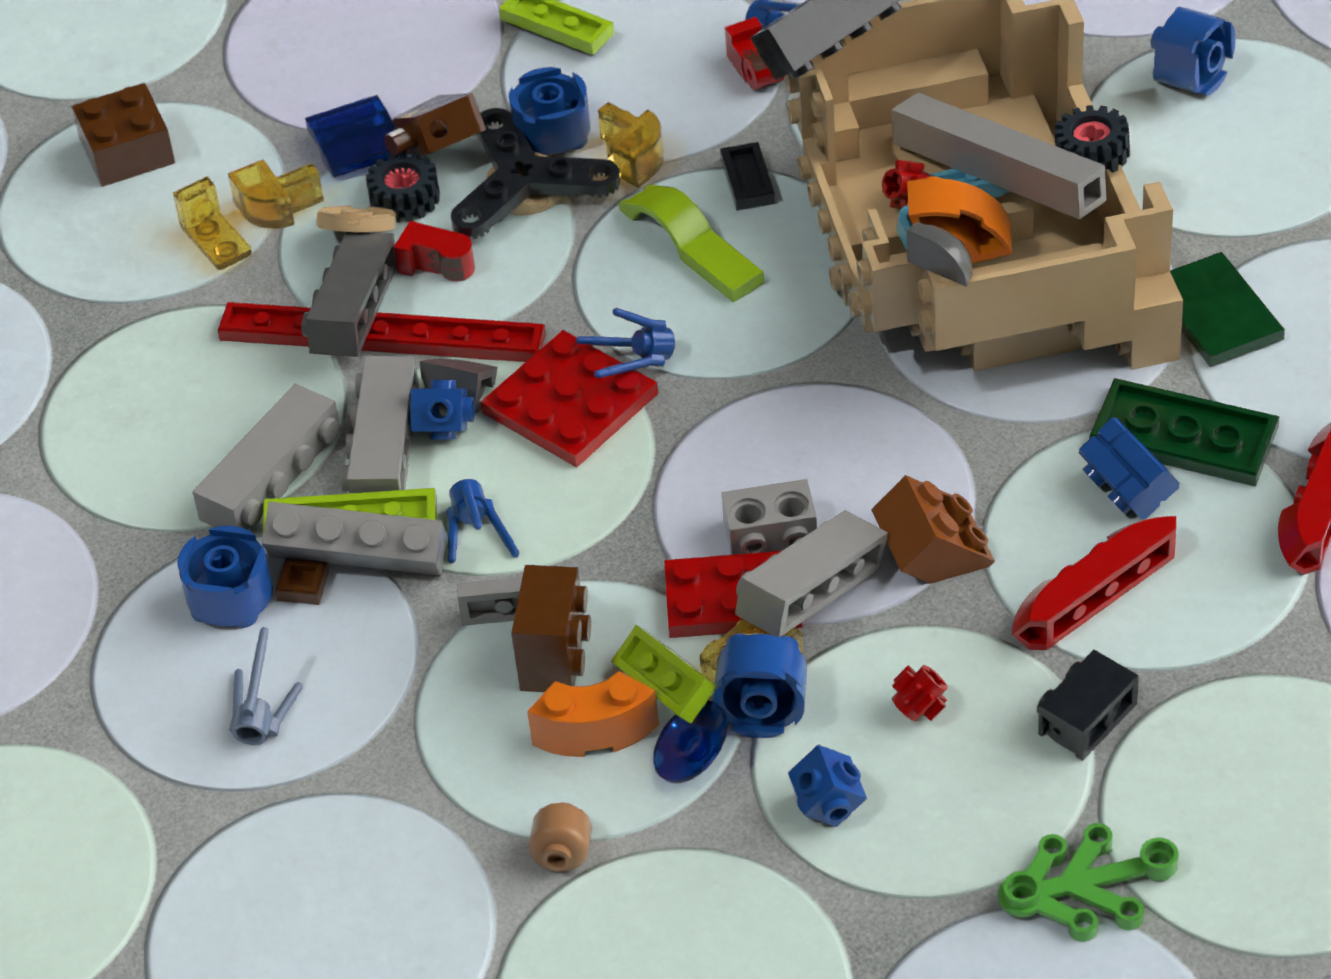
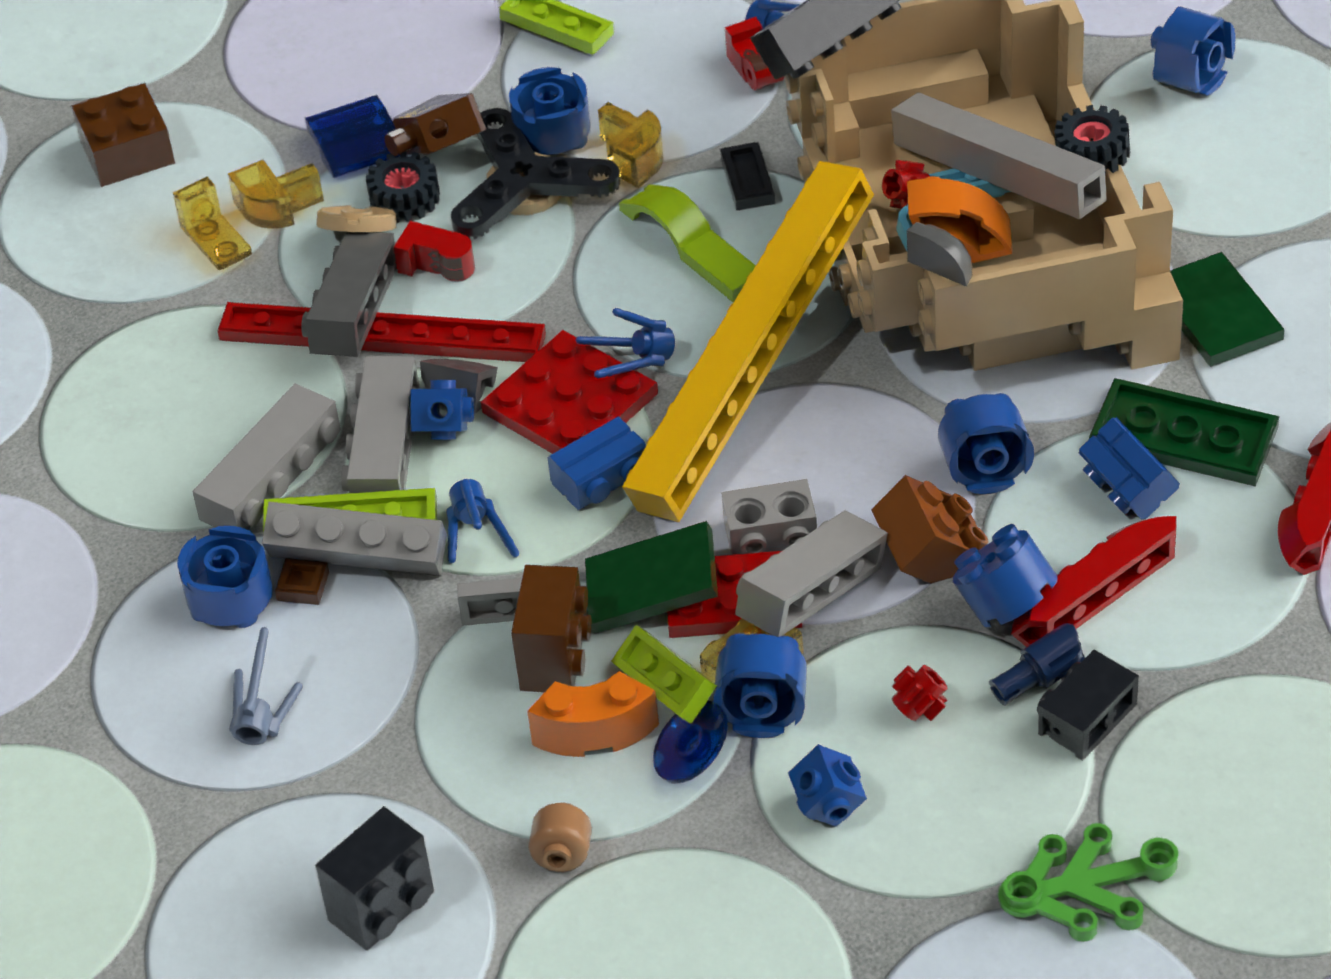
none -> black brick [315,806,434,951]
none -> blue brick [547,416,646,511]
none -> dark green tile [585,521,718,634]
none -> yellow brick [622,161,874,522]
none -> blue brick [938,393,1034,494]
none -> blue brick [953,524,1058,627]
none -> dark blue arm [988,623,1085,706]

